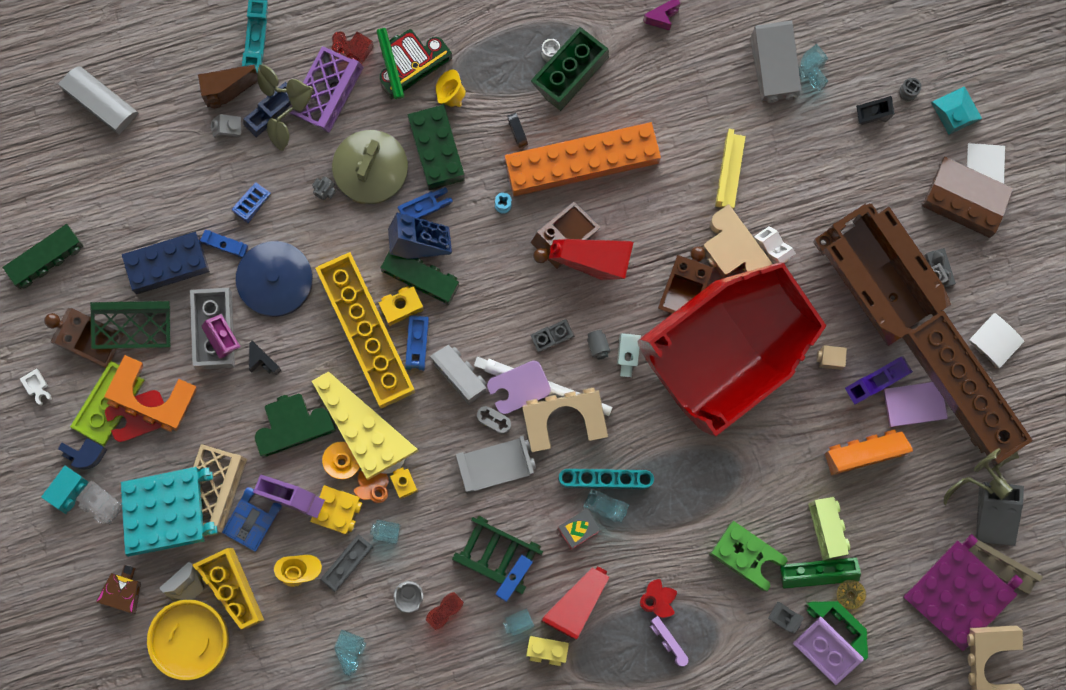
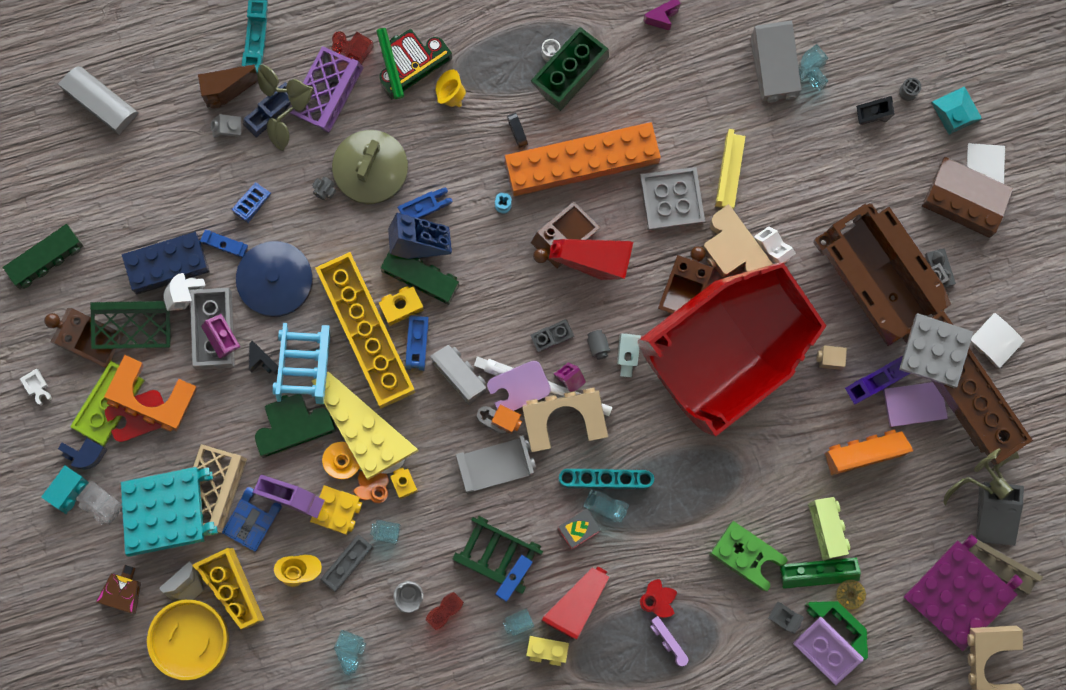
dark green brick [407,104,465,190] -> none
none -> white brick [164,273,205,311]
none -> medium azure fence [273,323,331,404]
none -> orange brick [491,404,523,434]
none -> magenta slope [554,362,586,392]
none -> light grey plate [640,167,705,231]
none -> light grey plate [899,313,973,388]

